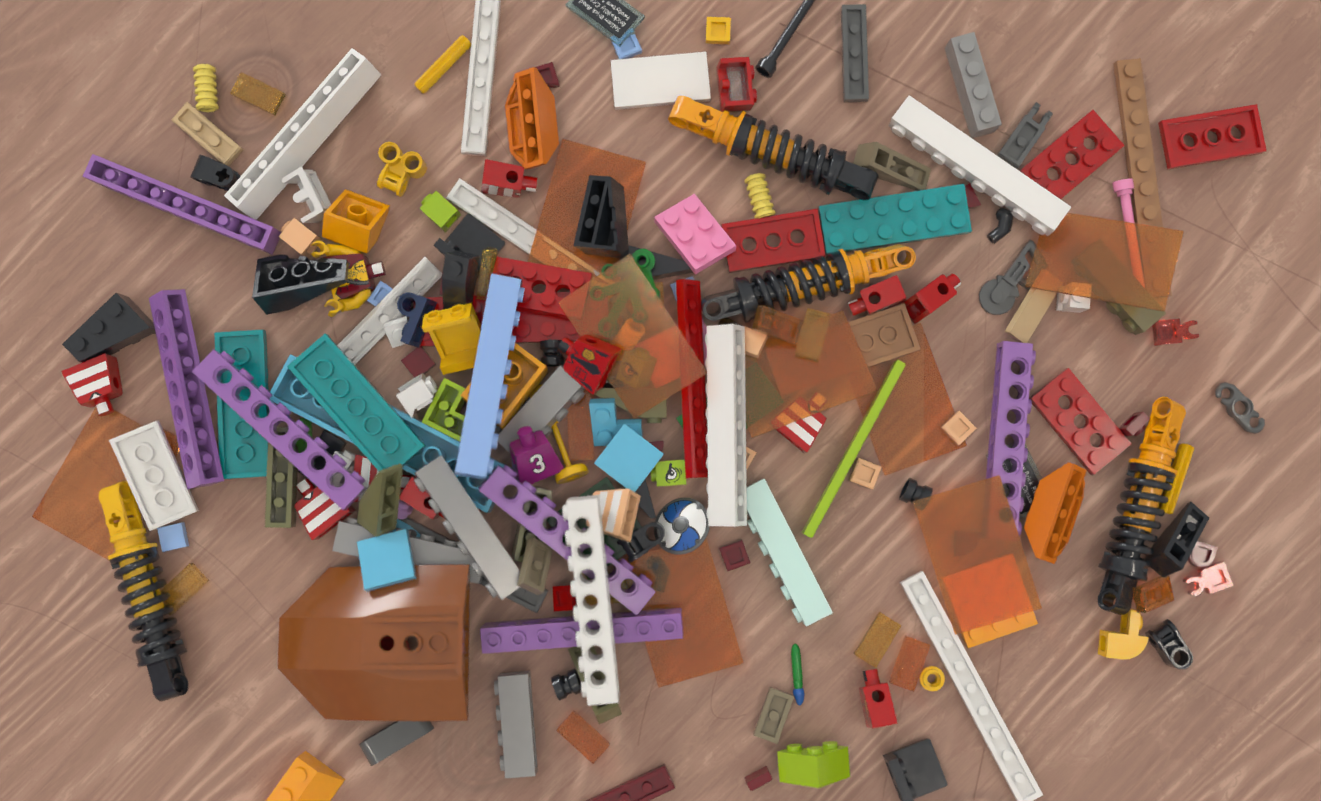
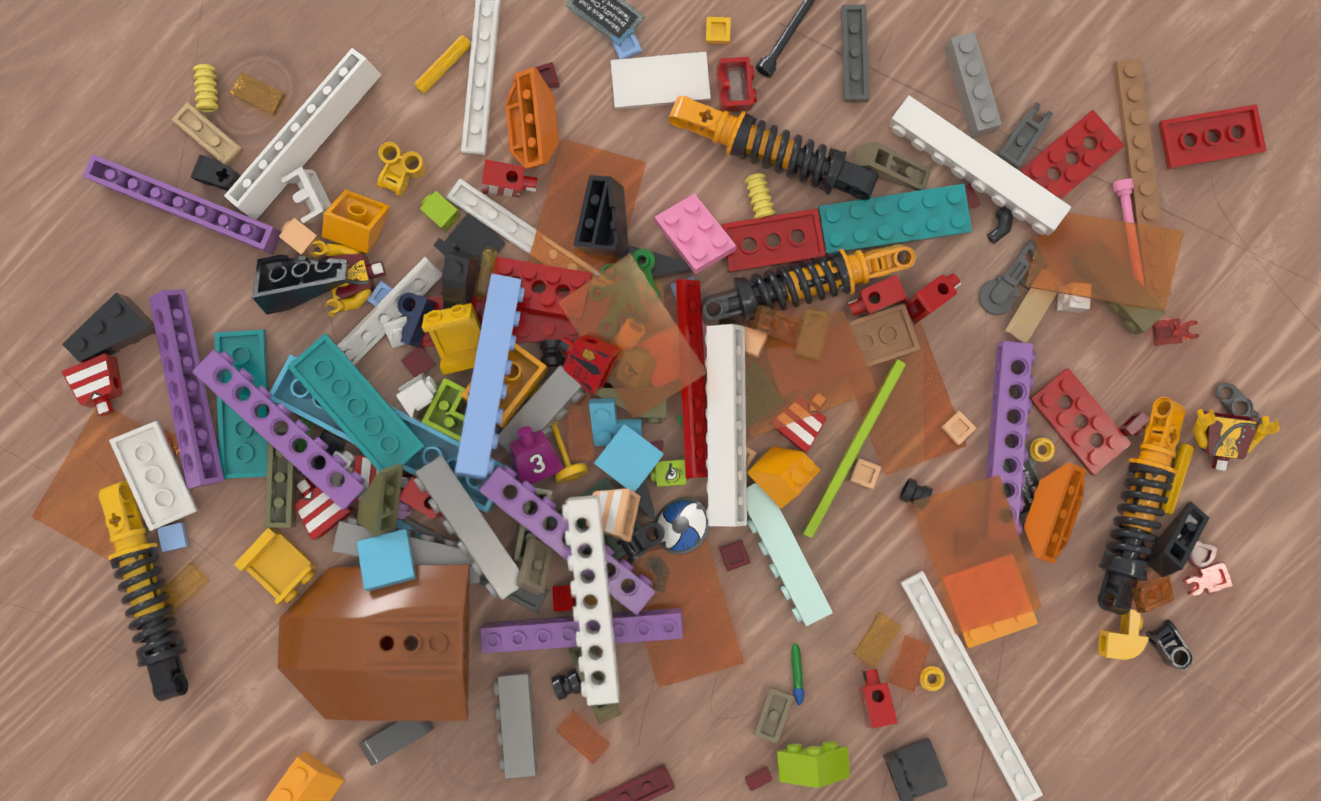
none -> yellow panel [234,528,318,605]
none -> light orange slope [746,446,820,509]
none -> yellow plate [1029,438,1055,462]
none -> torso [1192,409,1280,471]

